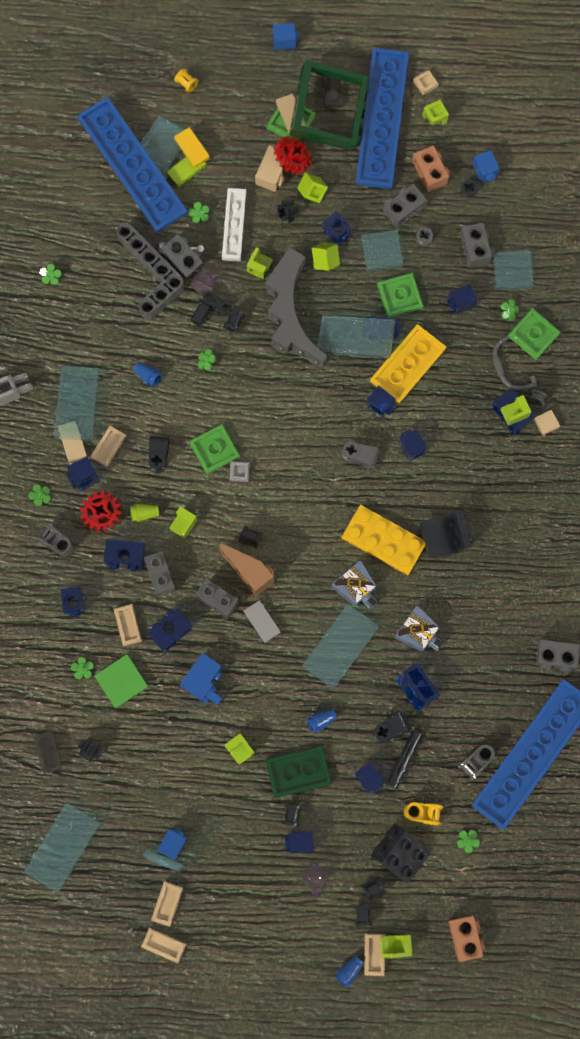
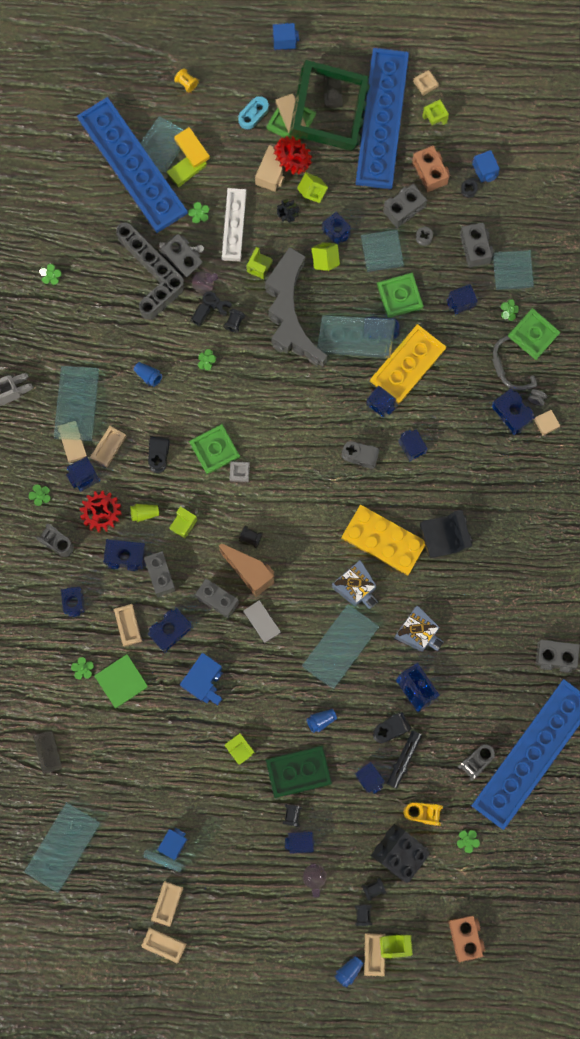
black gear [77,737,102,762] -> none
lime panel [501,395,531,426] -> none
none -> medium azure plate [238,97,269,129]

